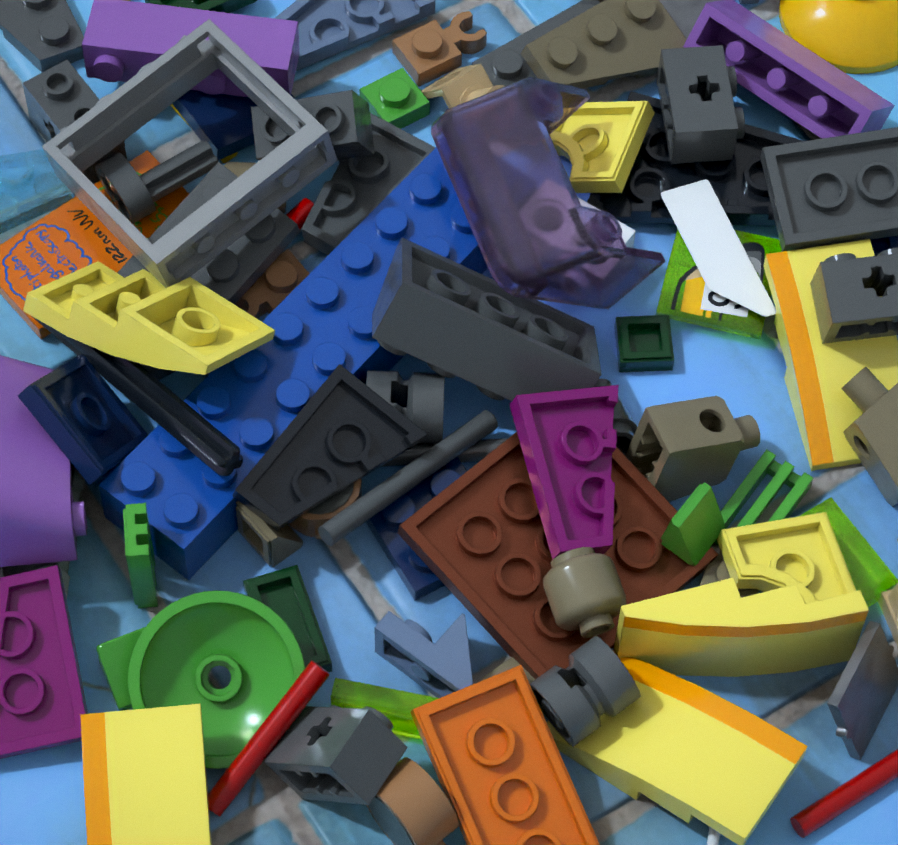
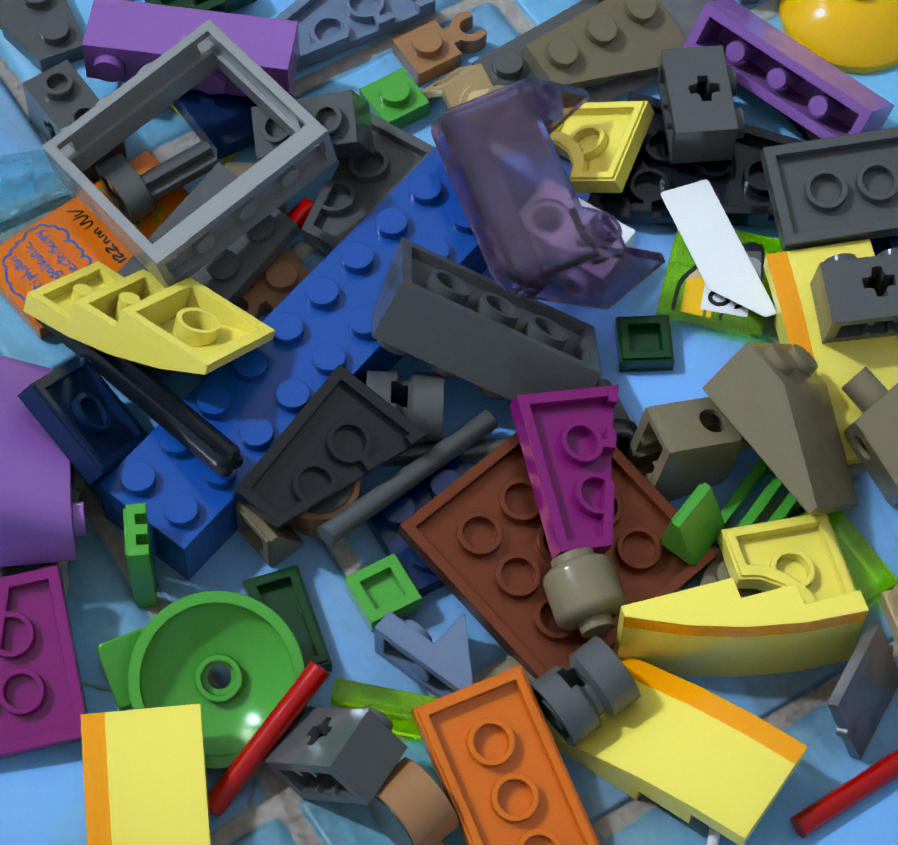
none -> bright green plate [344,553,422,633]
none -> dark tan slope [702,342,859,515]

